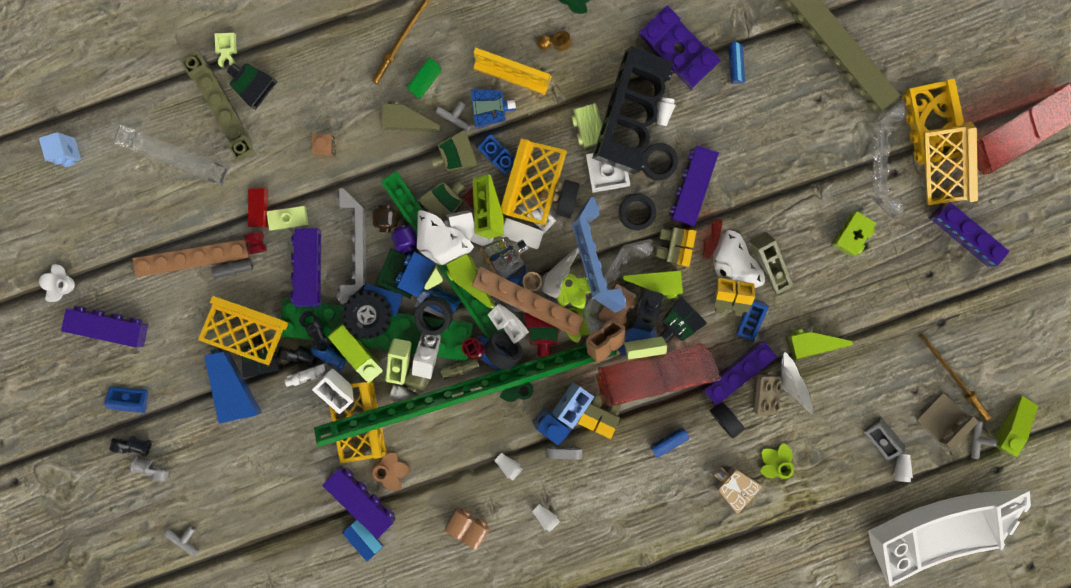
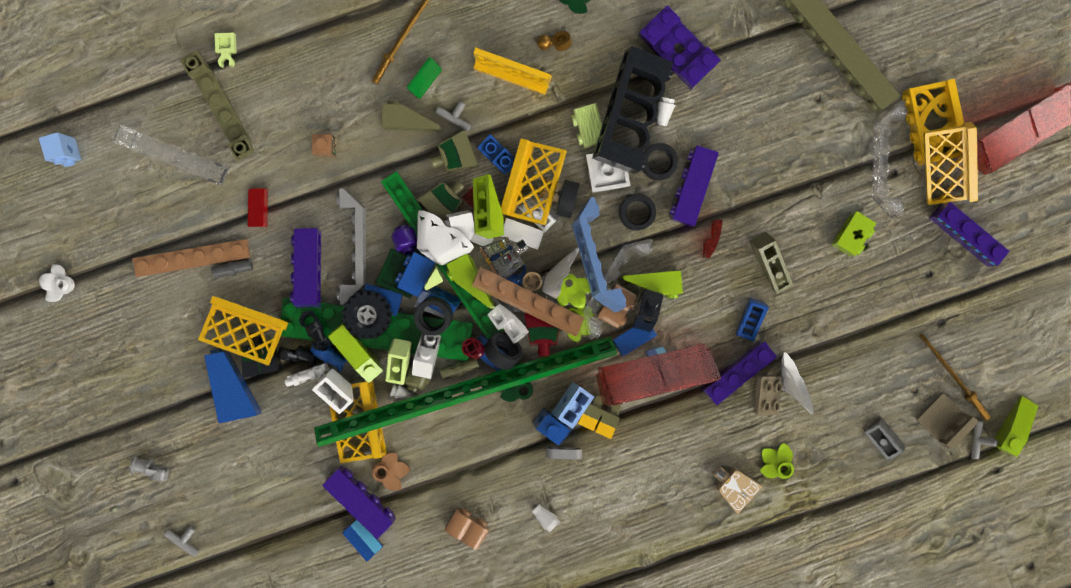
dark purple brick [61,306,149,348] -> none
blue slope [104,386,148,413] -> none
black connector [109,436,152,457] -> none
black torso [227,63,277,110] -> none
dark red wheel [244,232,267,255] -> none
yellowish green plate [267,206,308,231] -> none
dark brown head [373,205,398,232] -> none
torso [471,89,516,129] -> none
white cone [495,453,523,481] -> none
medium nougat brick [586,319,626,362] -> none
yellowish green slope [624,336,667,360] -> none
blue slope [650,427,689,458] -> none
olive hips [655,227,697,267] -> none
torso [659,297,707,343] -> none
black tyre [709,402,745,439] -> none
white piece [713,230,765,288] -> none
yellow hips [714,278,755,316] -> none
blue slope [728,41,745,84] -> none
lime slope [787,329,853,359] -> none
white slope [869,489,1031,587] -> none
white cone [893,454,913,482] -> none

